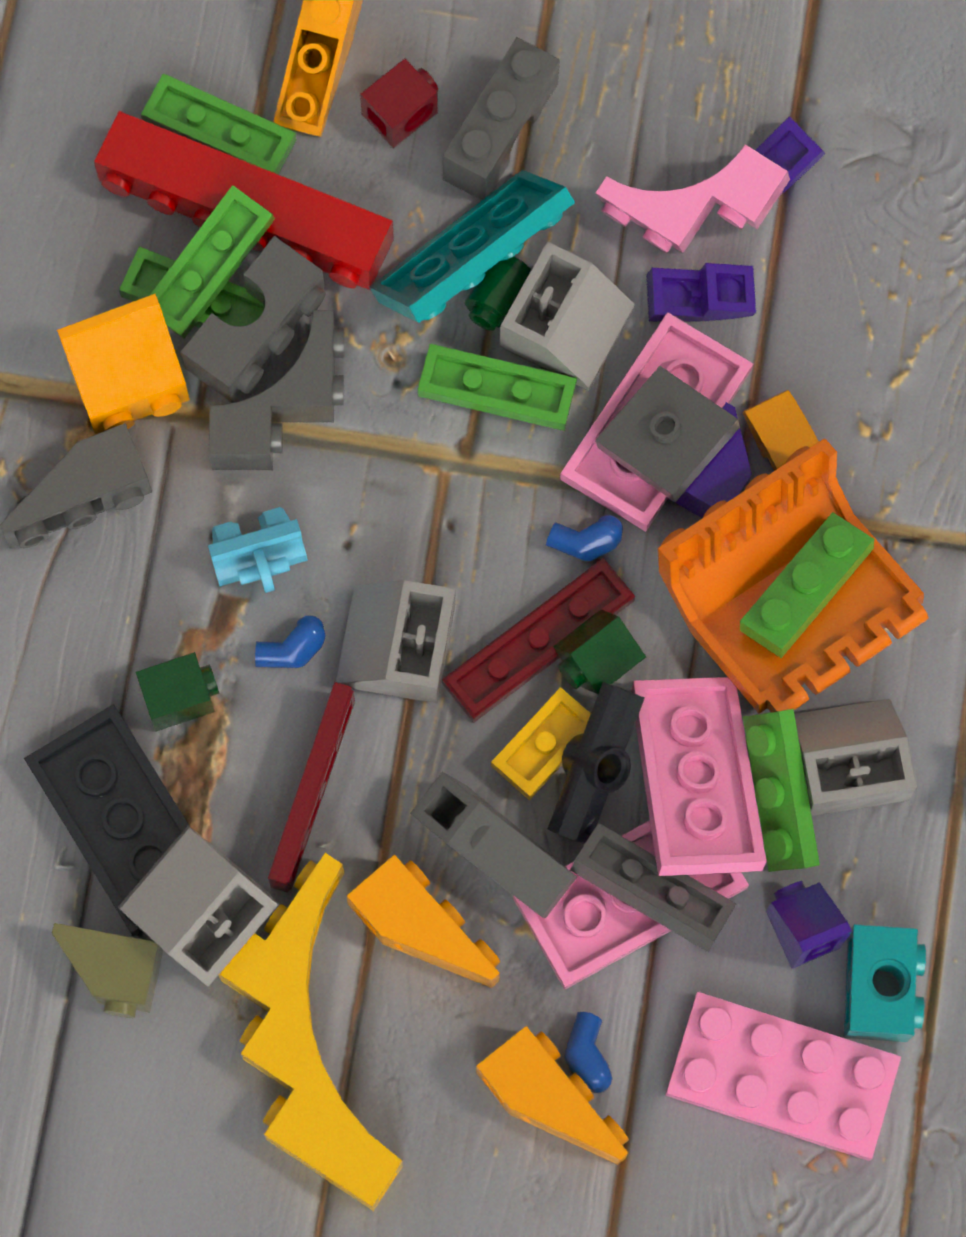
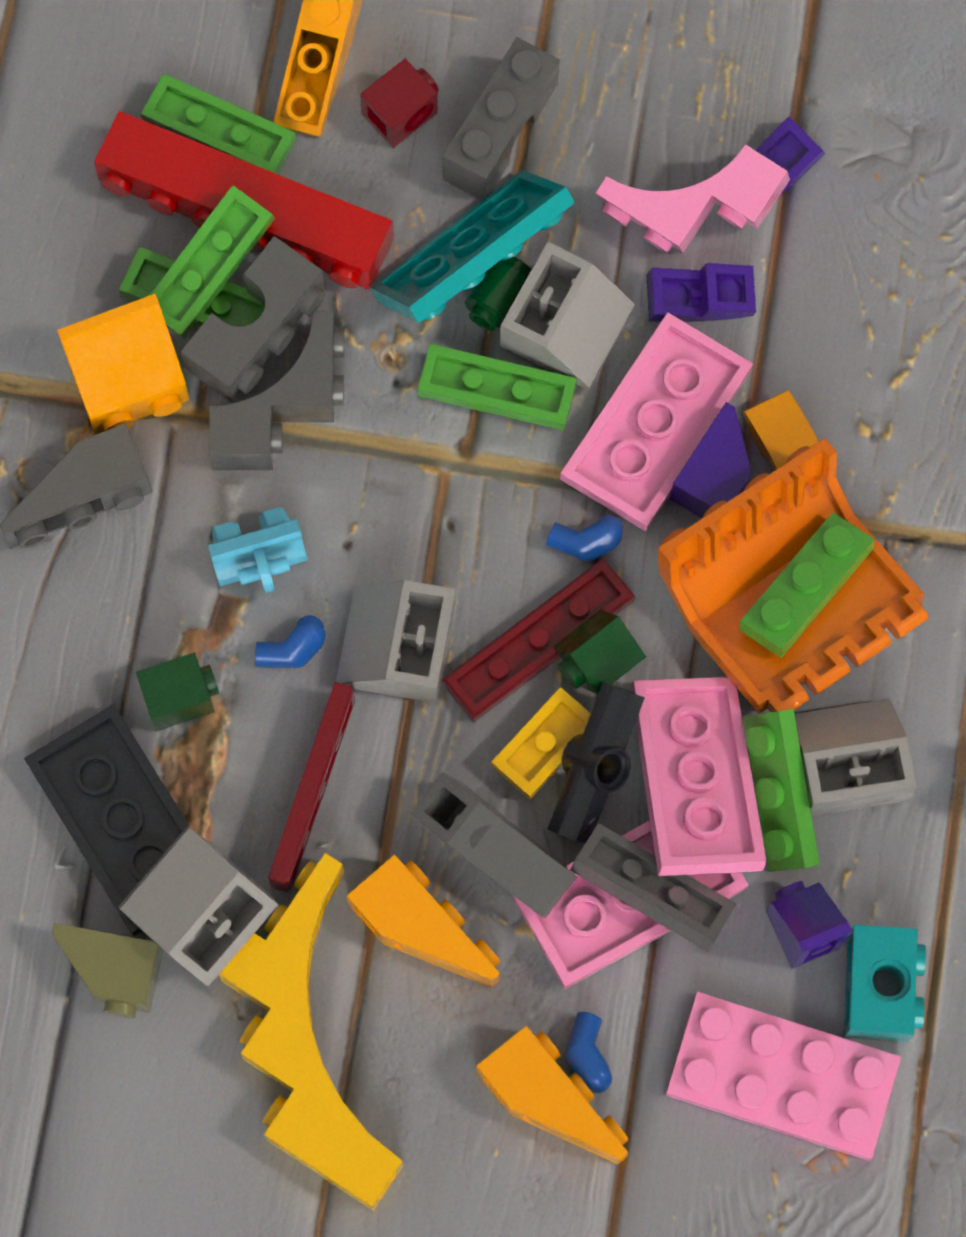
dark grey plate [595,366,740,502] -> none

